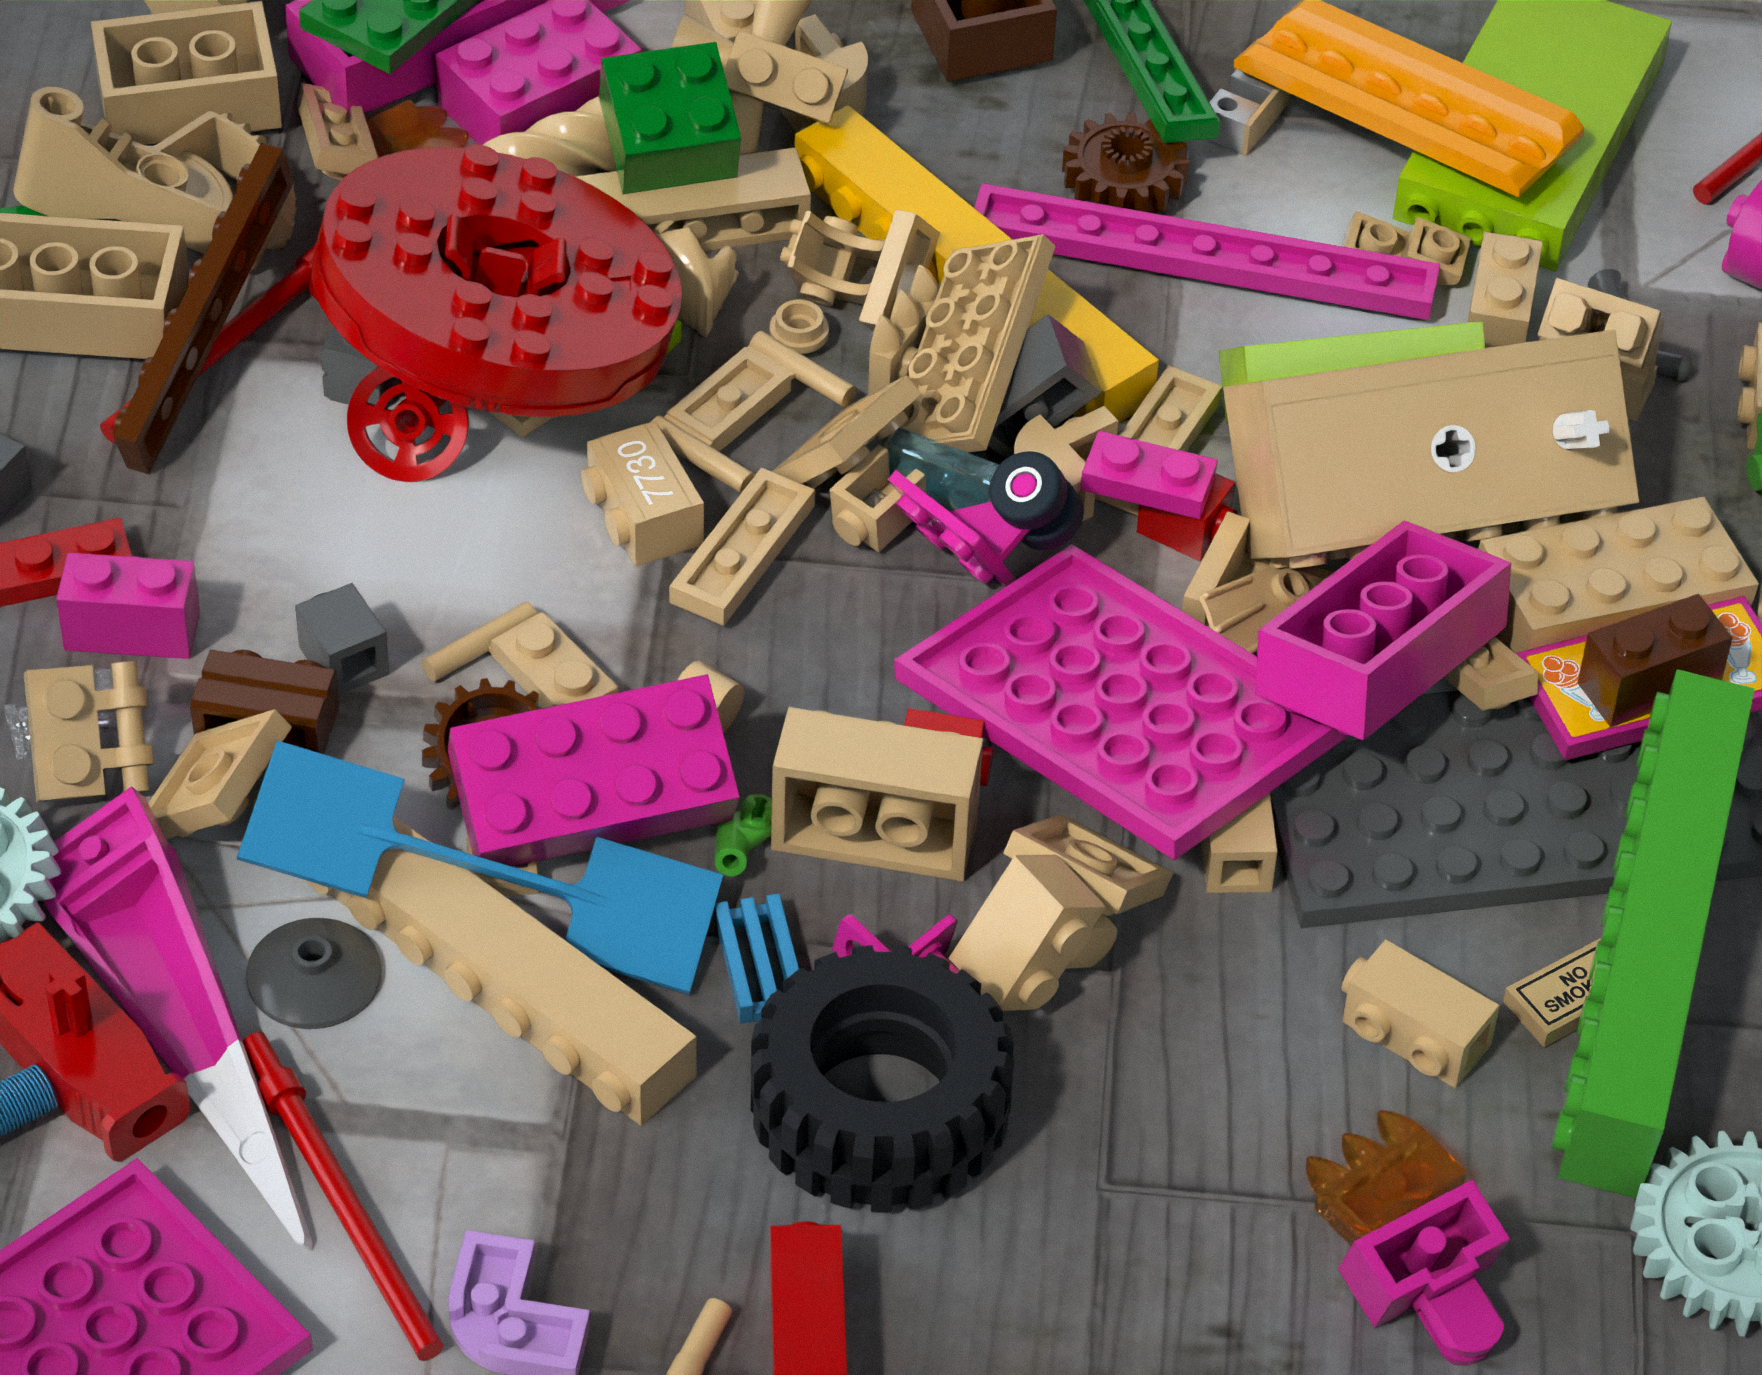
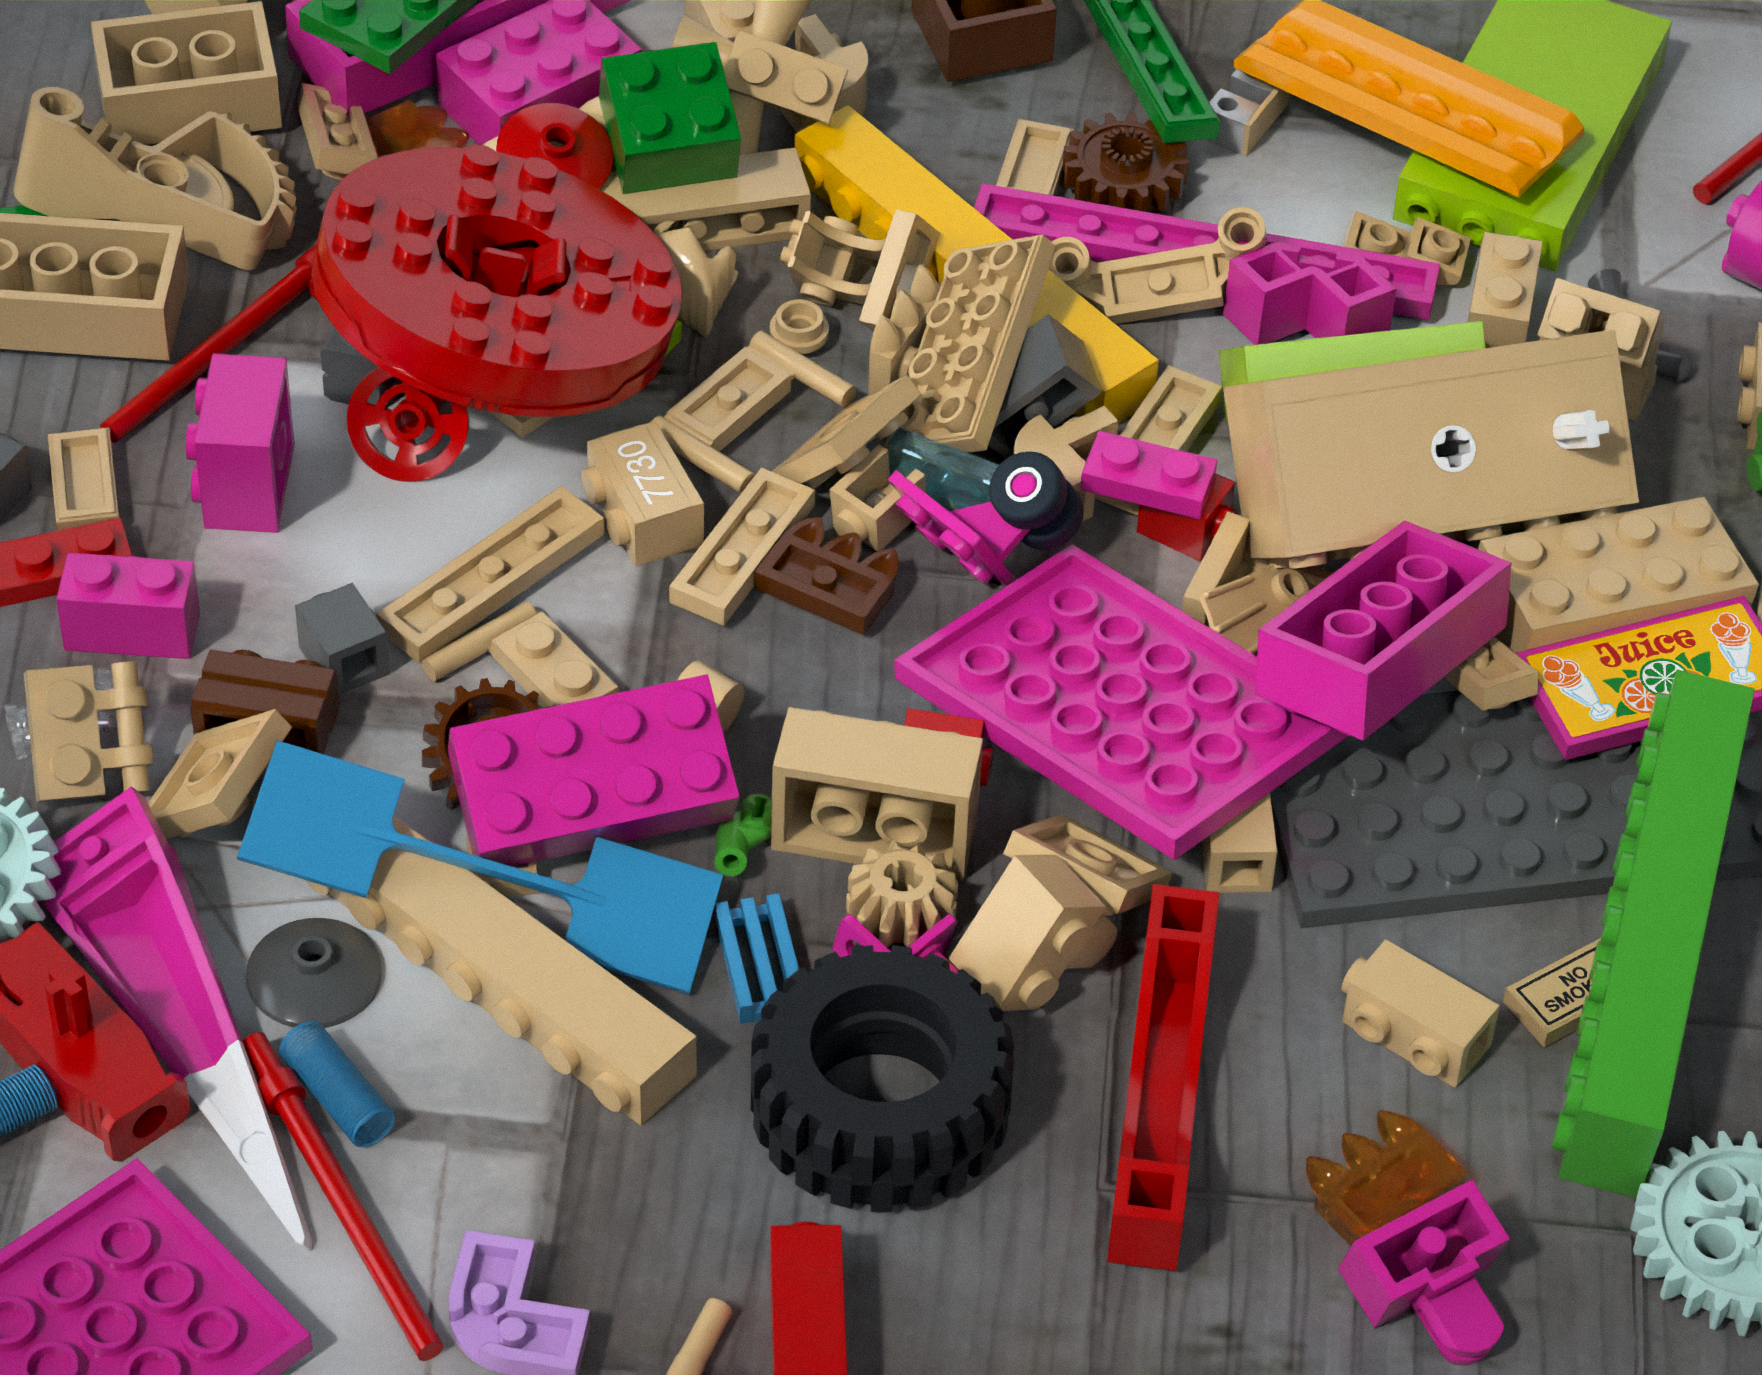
reddish brown plate [113,143,294,474] -> none
reddish brown brick [1577,593,1733,728] -> none
none -> tan tile [48,427,119,531]
none -> dark pink brick [186,354,295,533]
none -> dark azure piece [279,1021,395,1147]
none -> tan plate [376,485,604,664]
none -> red dish [496,103,613,190]
none -> reddish brown plate [754,517,899,635]
none -> tan gear [846,840,958,948]
none -> tan tile [996,119,1074,196]
none -> tan plate [1048,207,1267,324]
none -> red arch [1107,884,1220,1271]
none -> dark pink brick [1223,241,1397,345]

